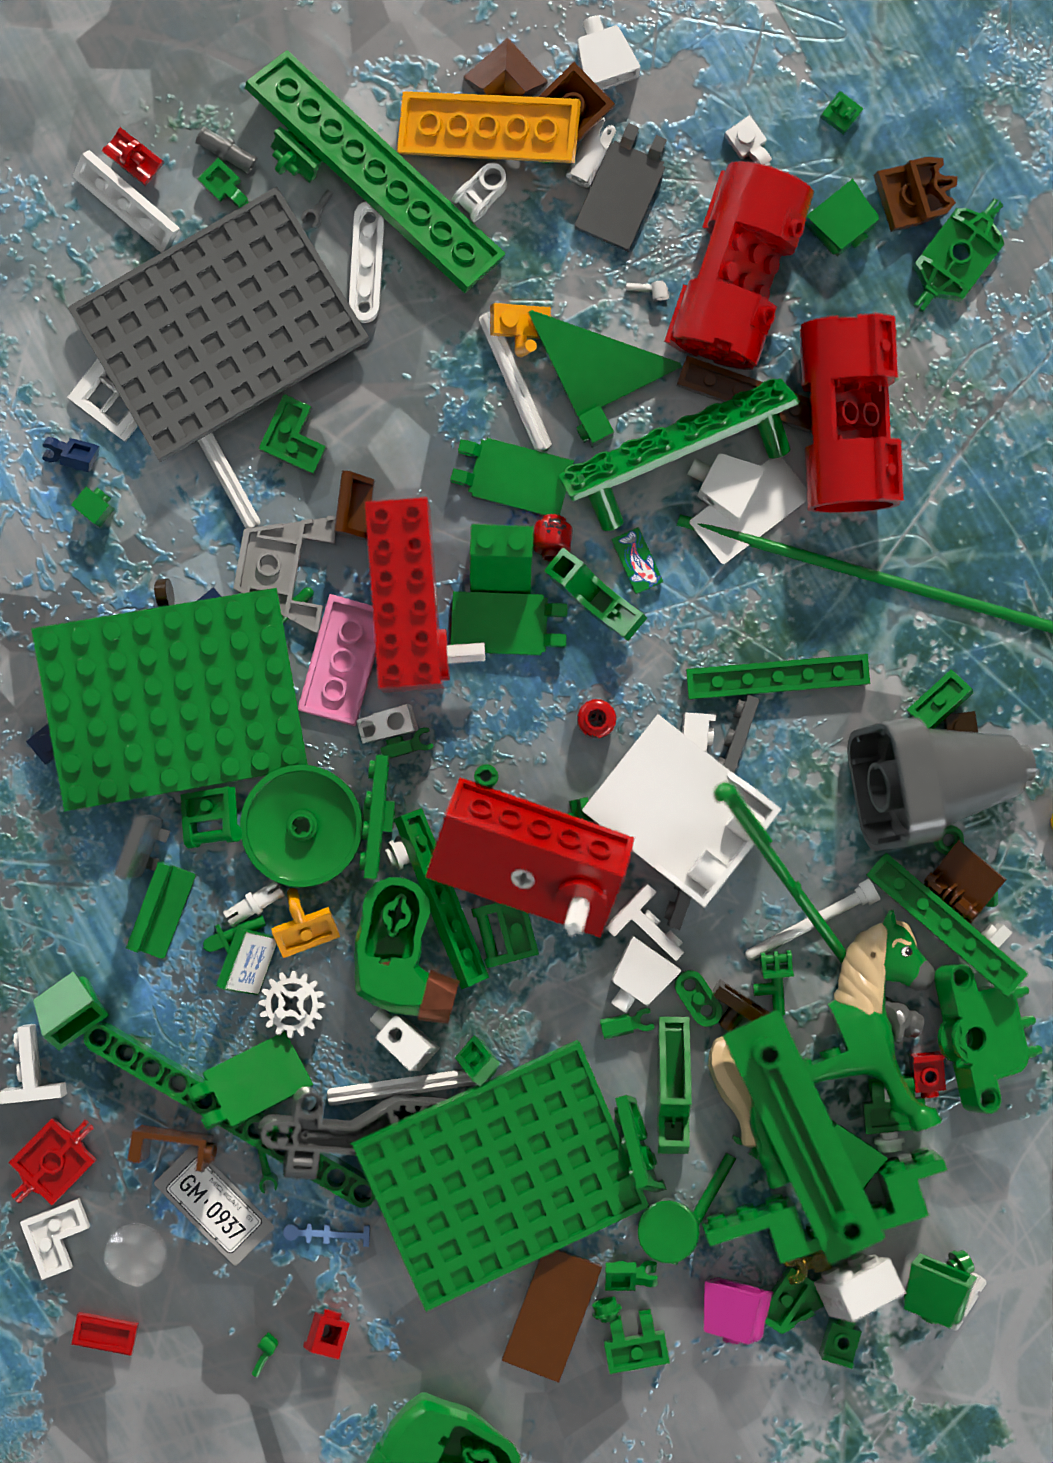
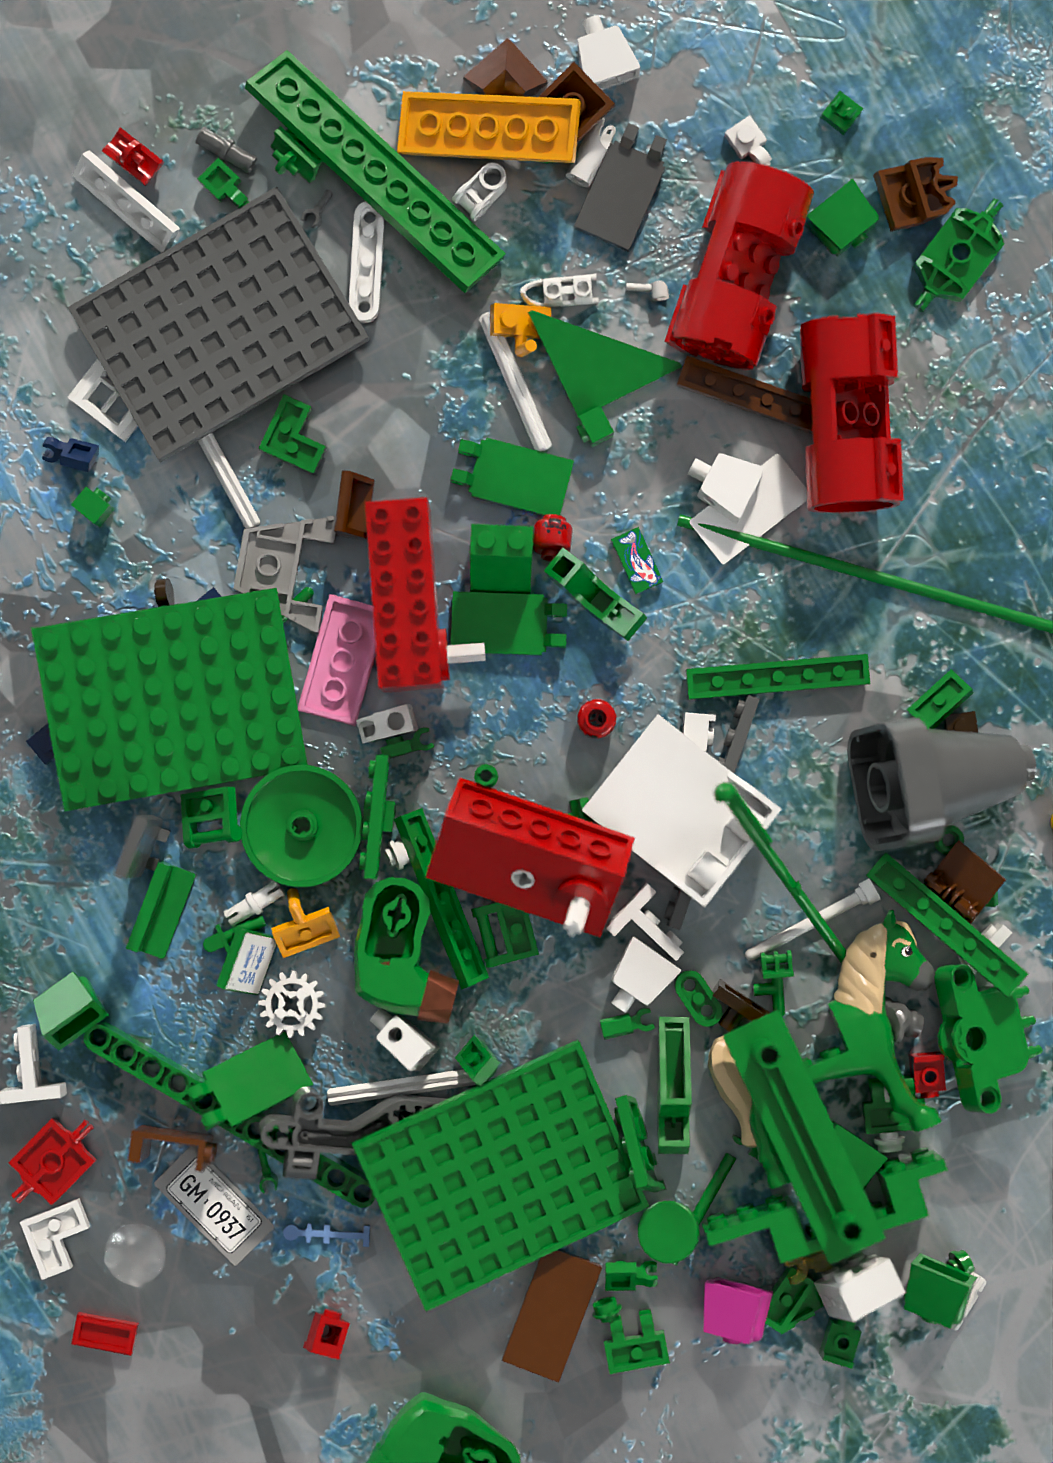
green hand [252,1332,278,1377] -> none
green piece [559,378,799,531] -> none
none -> white piece [520,274,599,308]

